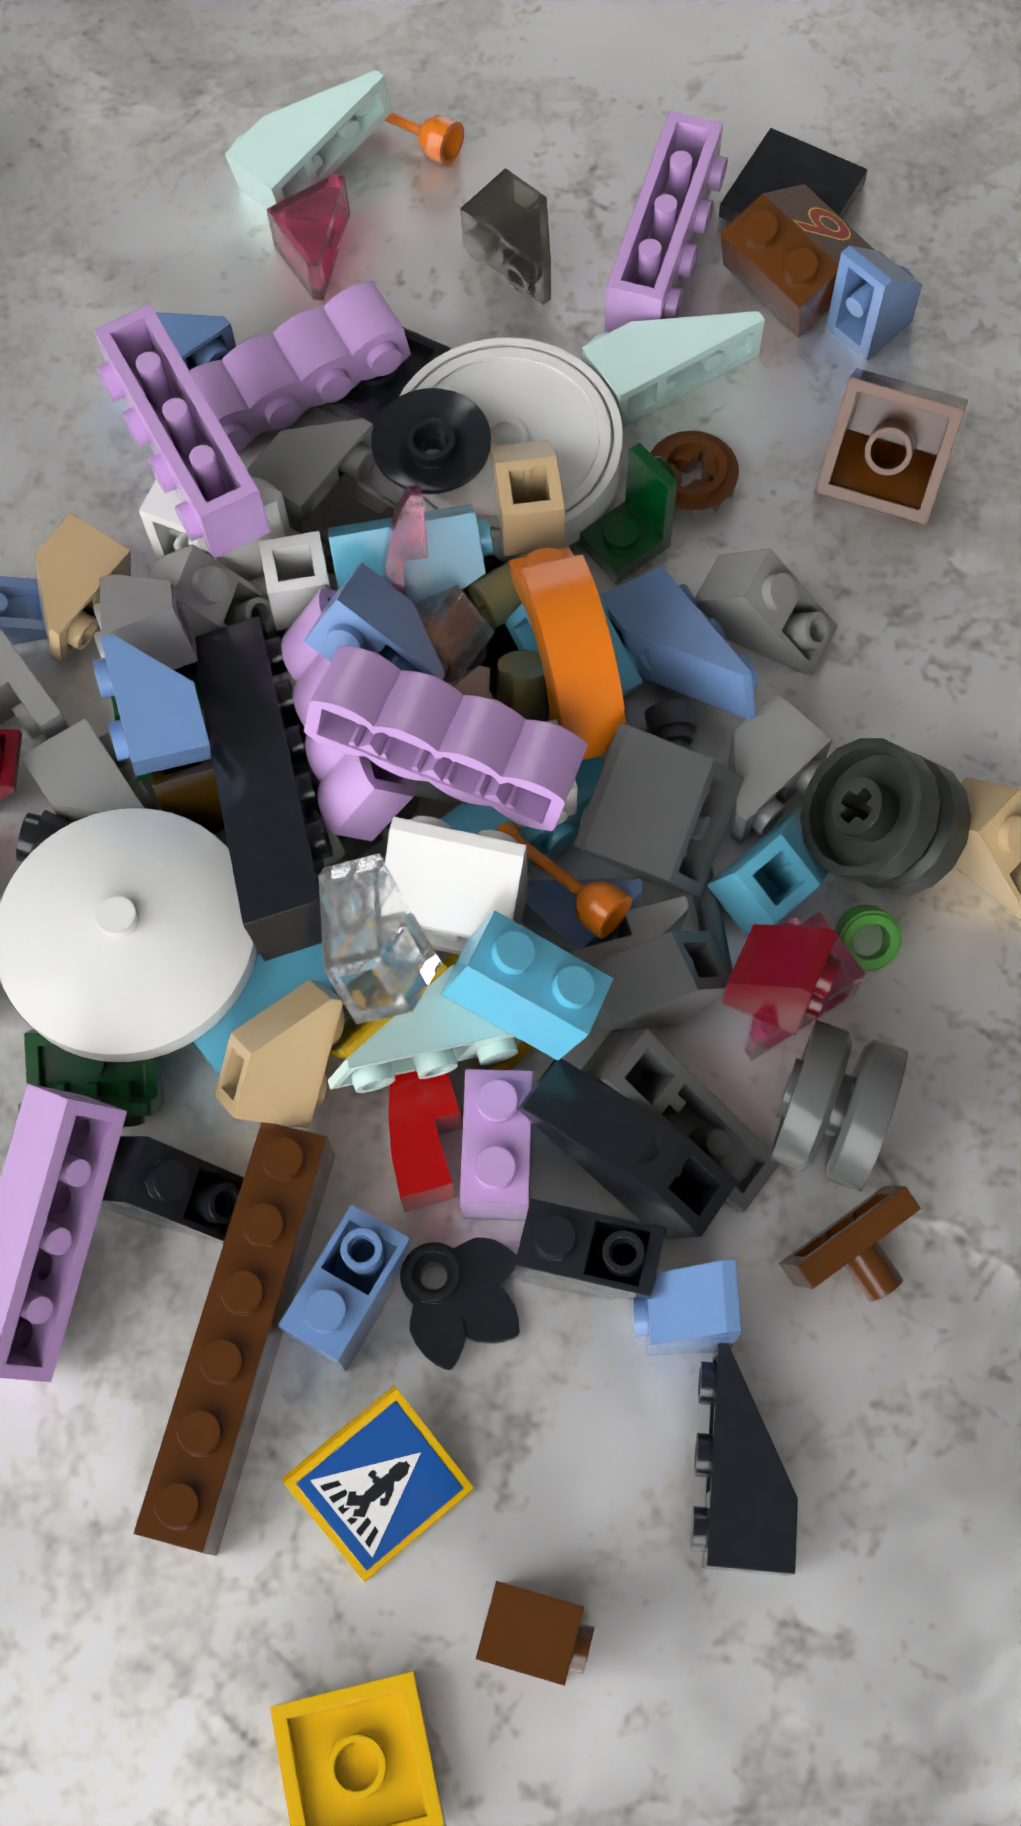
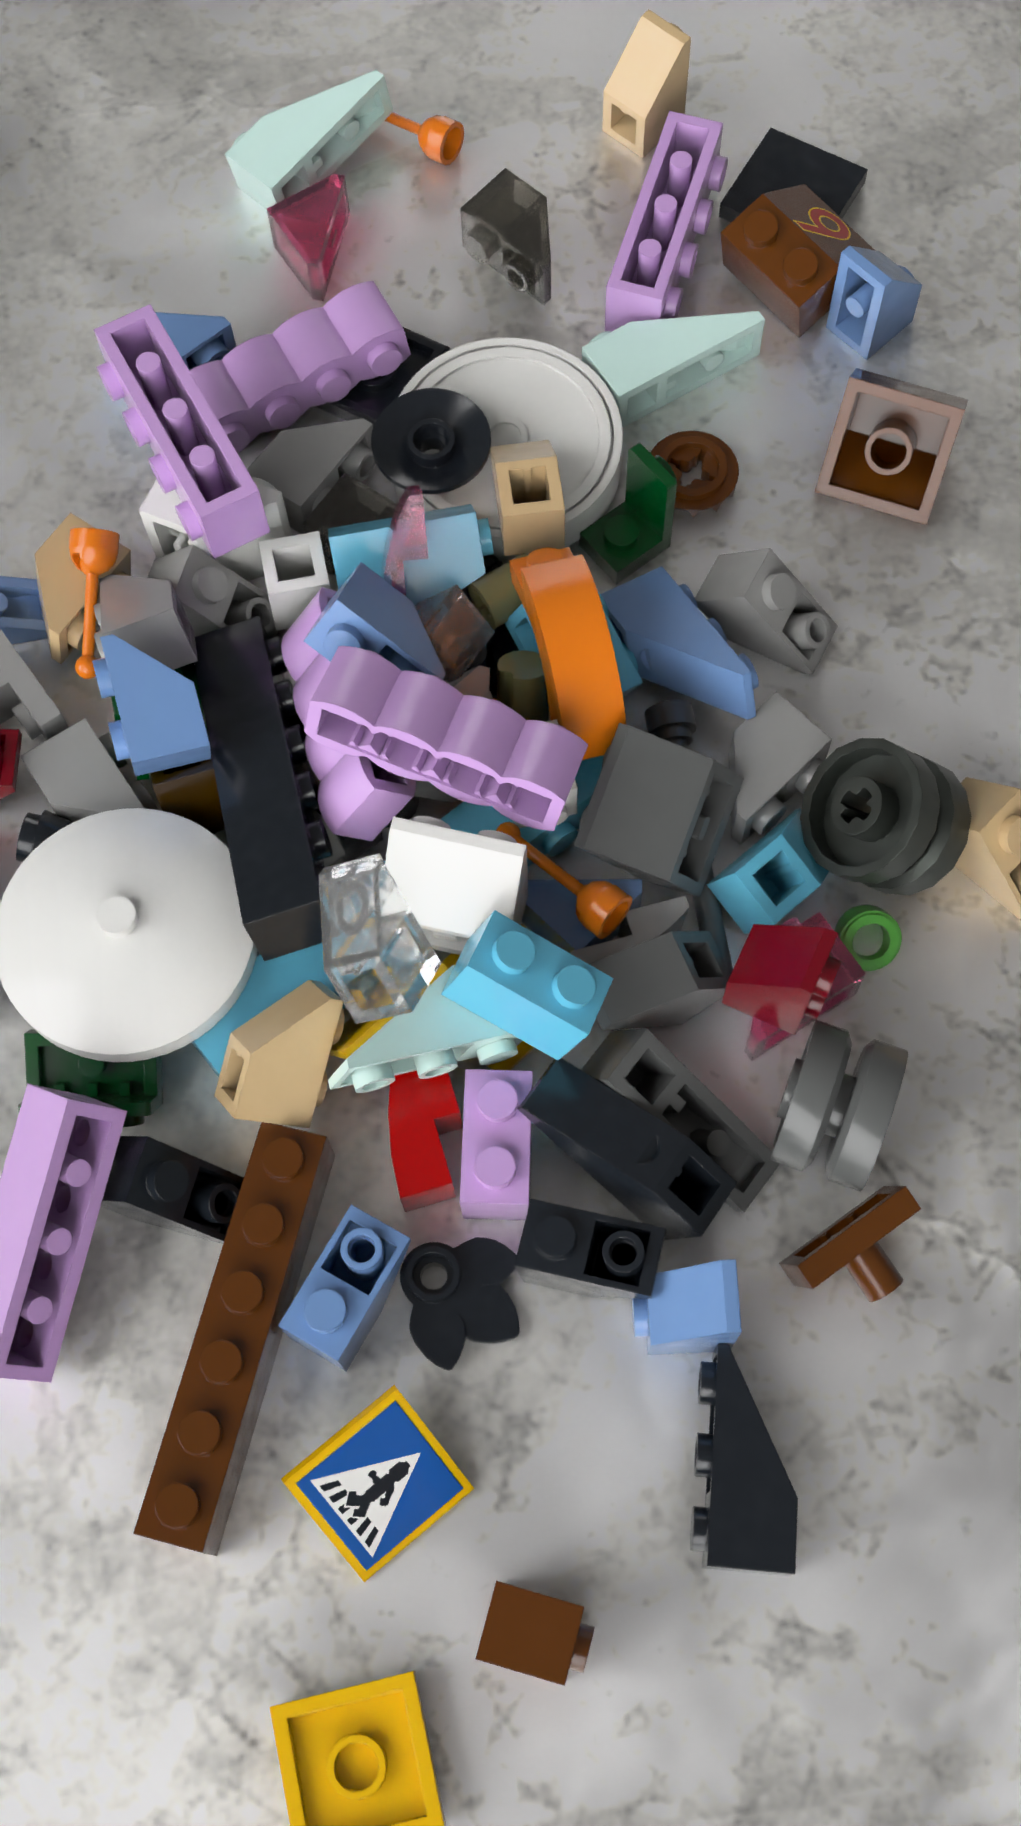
none -> orange hinge [69,528,120,679]
none -> tan slope [602,9,691,158]

